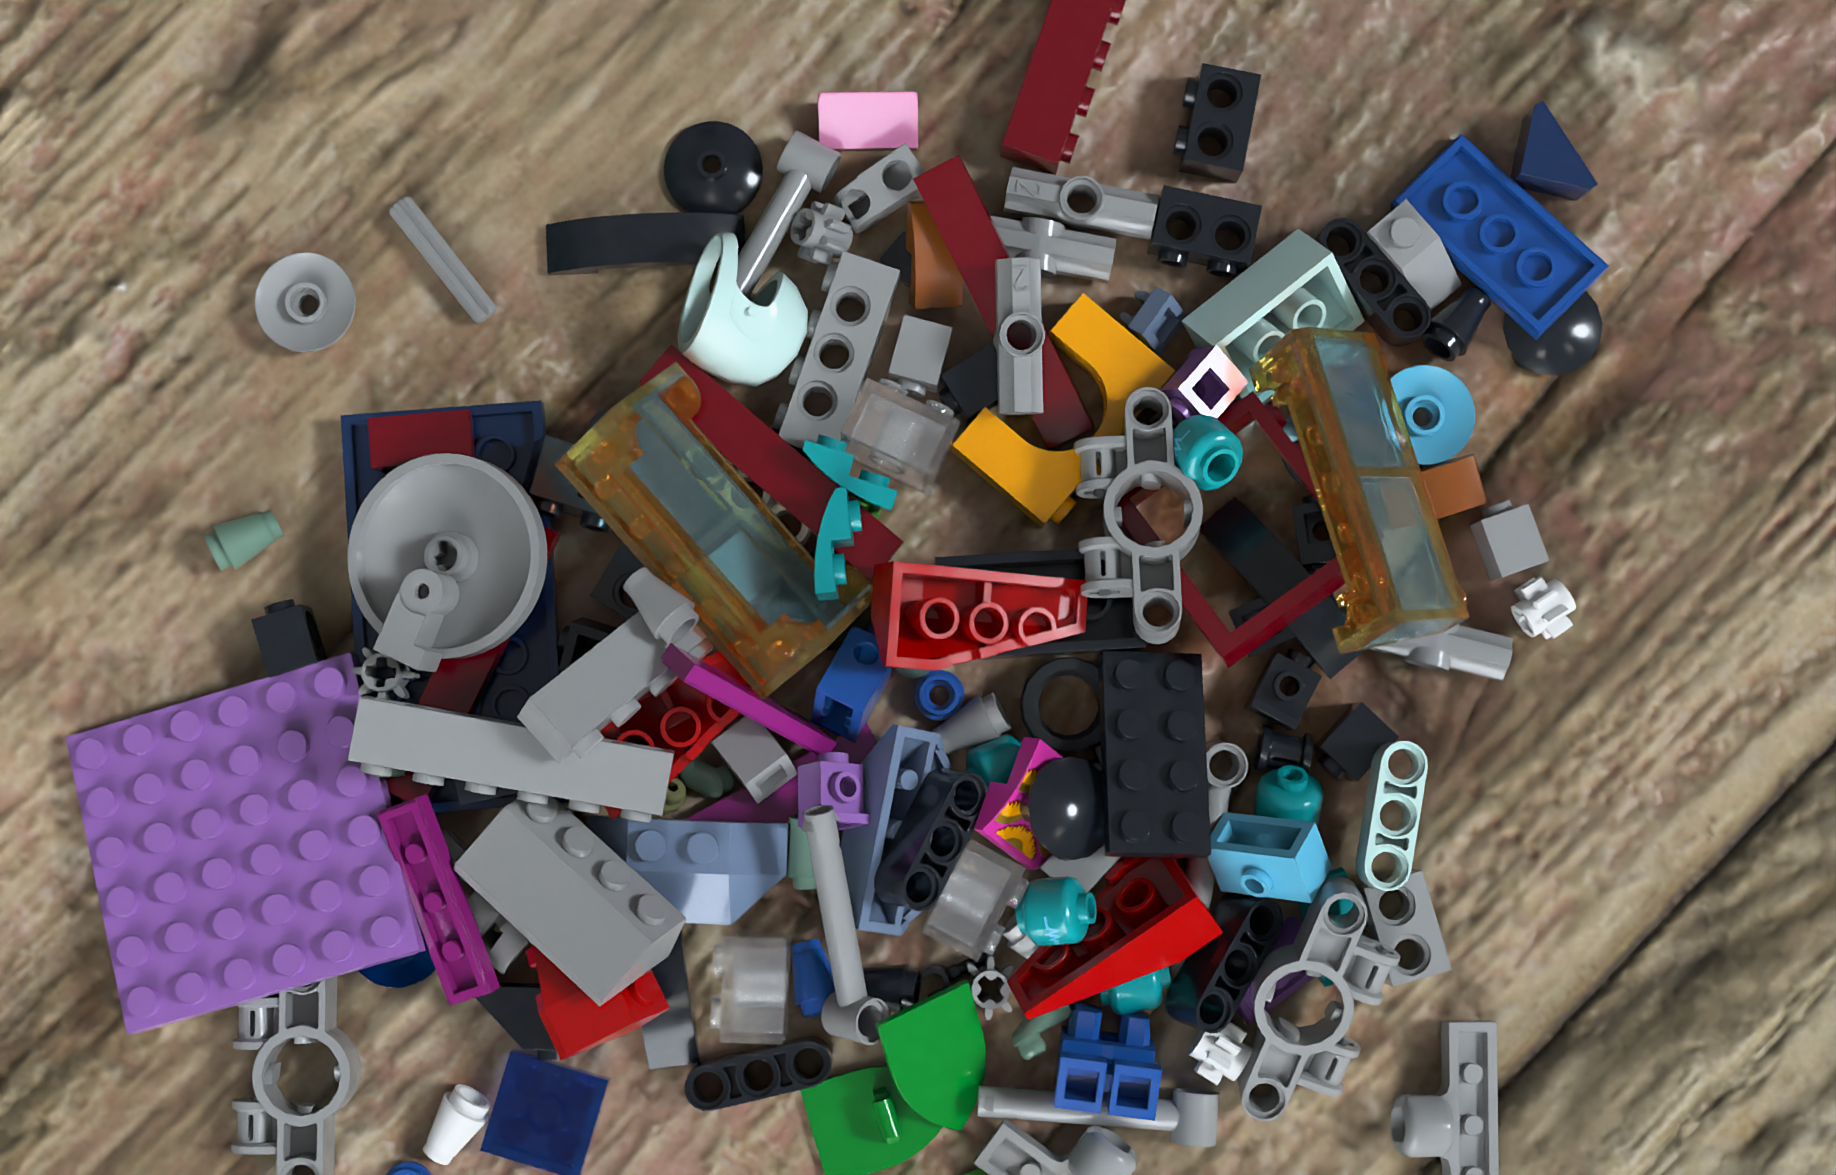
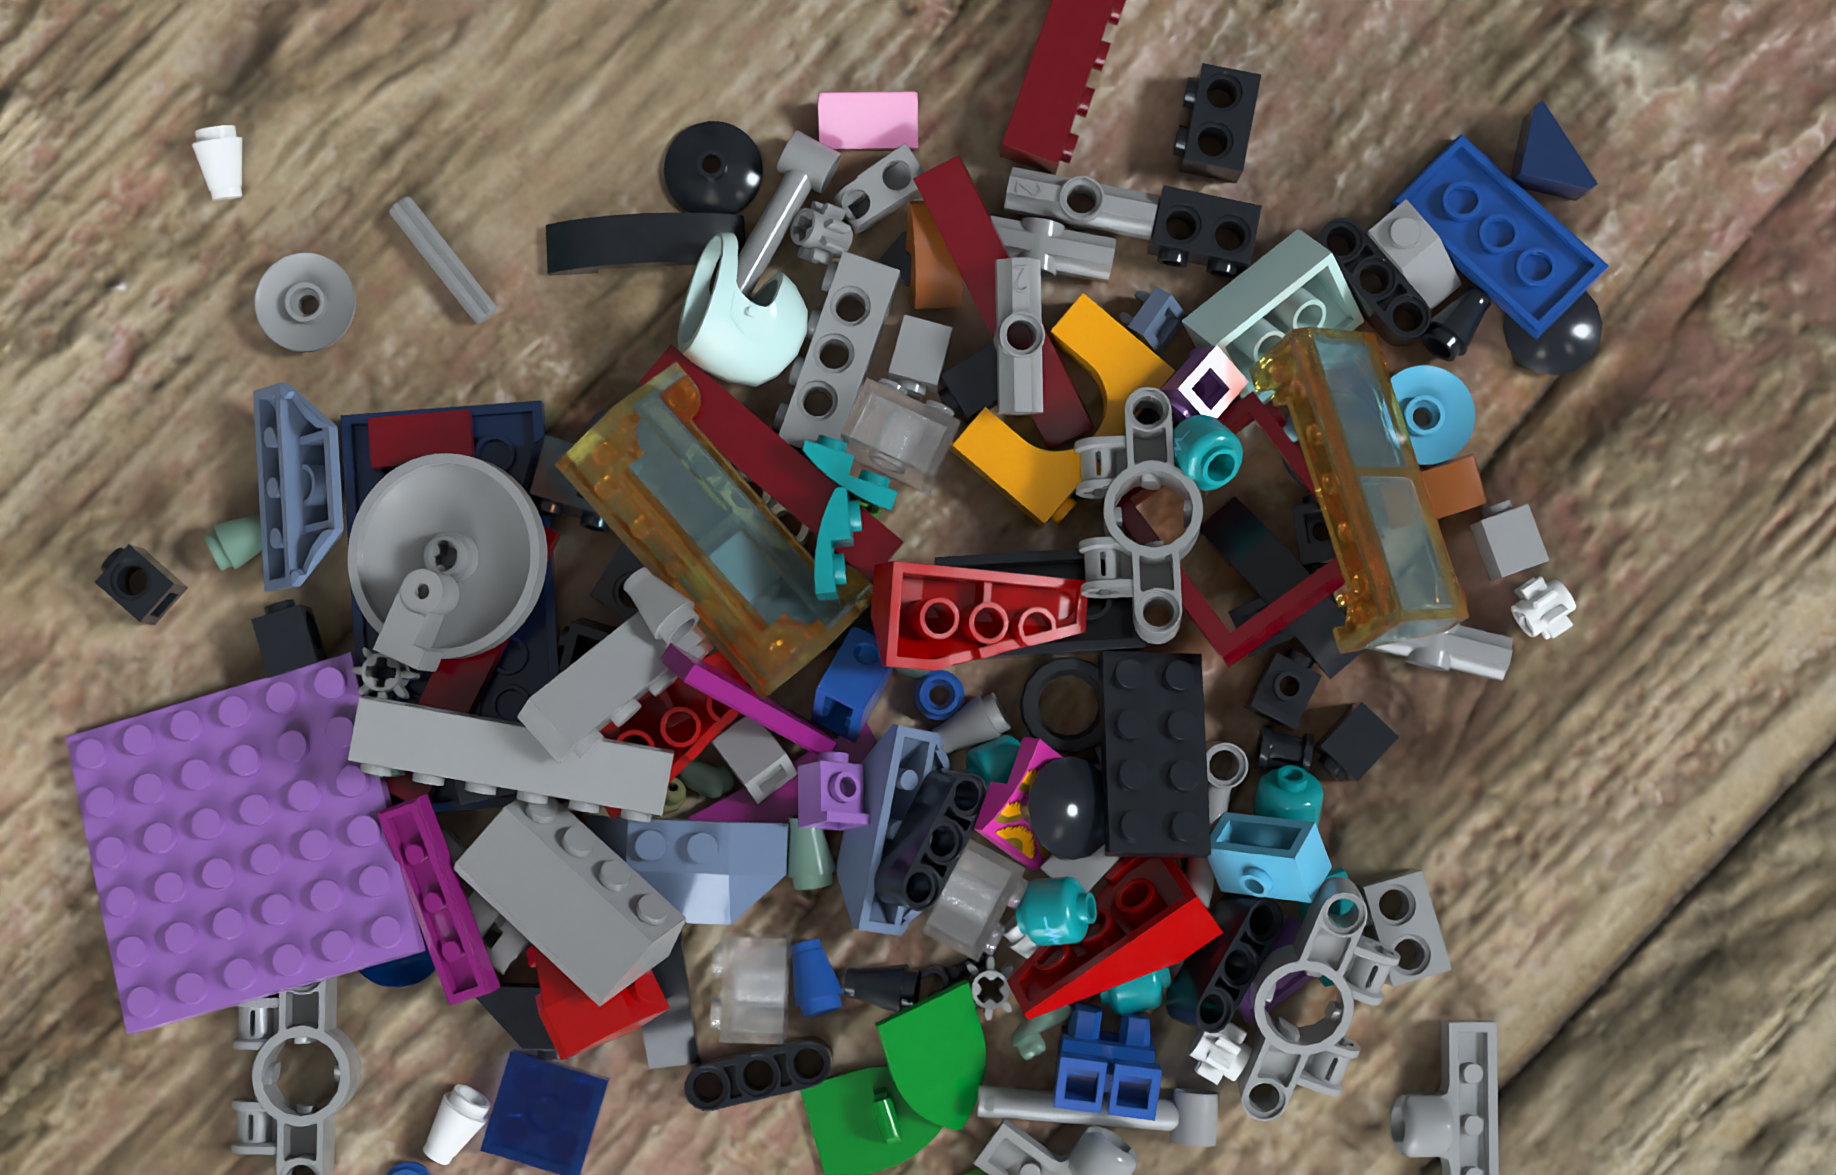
light grey piece [801,805,890,1045] -> none
light aqua beam [1355,741,1428,891] -> none
none -> black brick [95,544,188,625]
none -> white cone [192,125,243,201]
none -> sand blue wedge [253,383,344,592]

